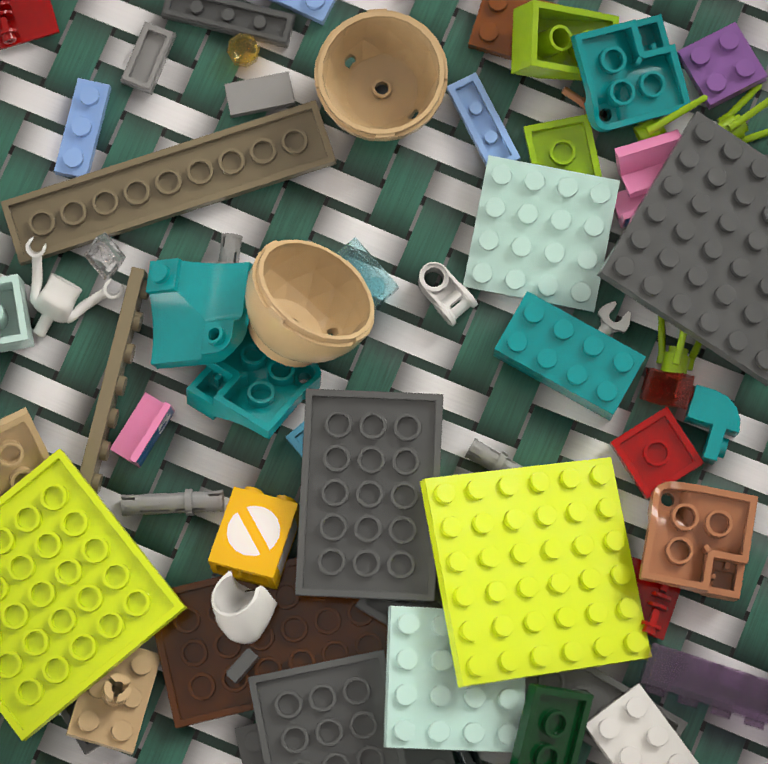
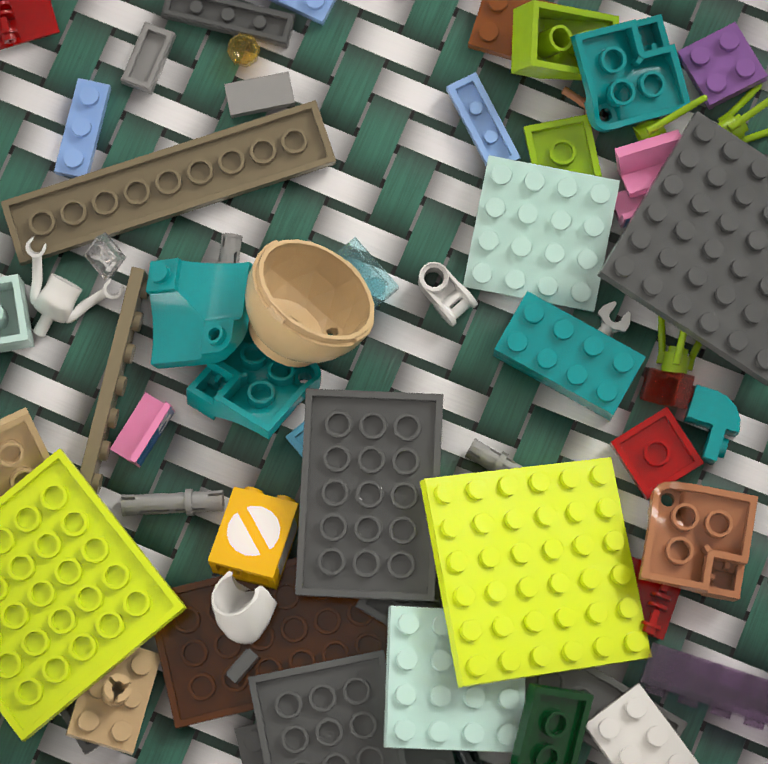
tan piece [314,9,448,142] -> none

